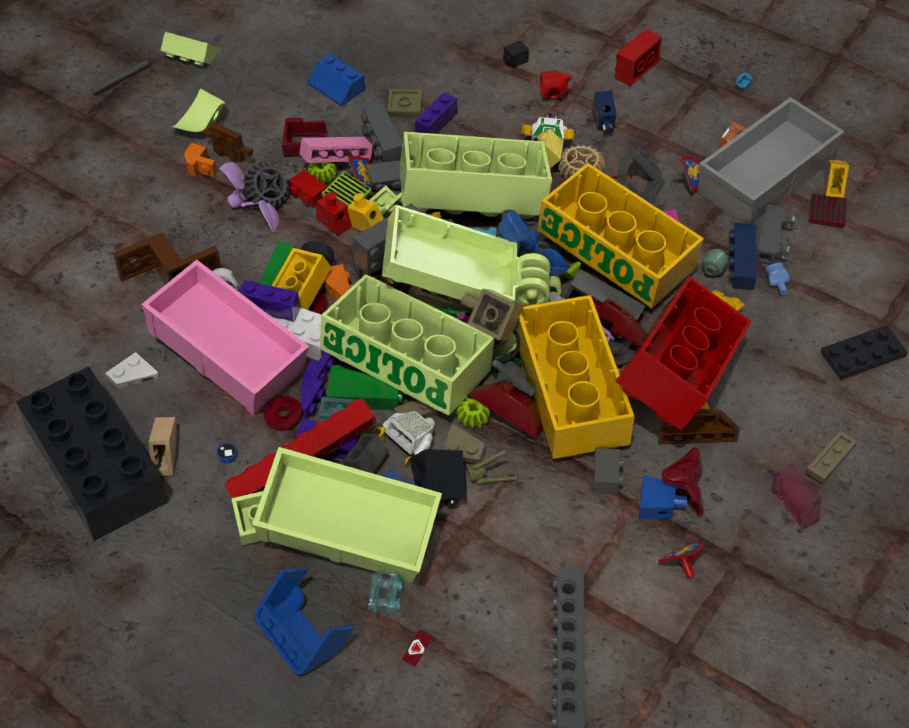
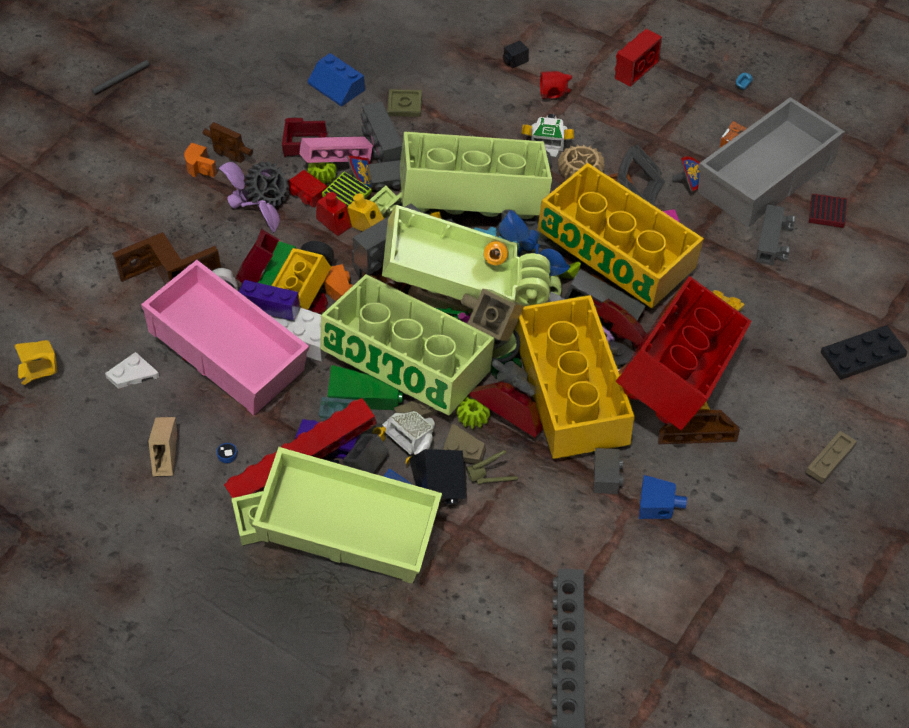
black brick [16,366,168,541] -> none
yellowish green slope [160,32,221,66] -> none
yellowish green piece [171,89,226,133] -> none
blue windscreen [255,567,354,675] -> none
dark red tile [263,396,303,431] -> none
dark purple slope [301,351,336,420] -> none
clear light blue brick [368,572,403,615] -> none
dark red sticker [401,630,433,667] -> none
dark purple brick [415,92,458,134] -> none
light yellow brick [537,129,563,168] -> none
dark blue torso [592,91,616,134] -> none
shield [658,541,704,577] -> none
dark red piece [662,447,704,515] -> none
sand green head [701,249,728,276] -> none
dark blue brick [729,223,757,290] -> none
medium blue piece [765,263,790,295] -> none
clear pink piece [772,464,822,530] -> none
yellow torso [824,160,849,198] -> none
none -> yellow piece [15,340,57,385]
none -> dark red piece [236,229,281,283]
none -> light orange head [483,240,509,266]

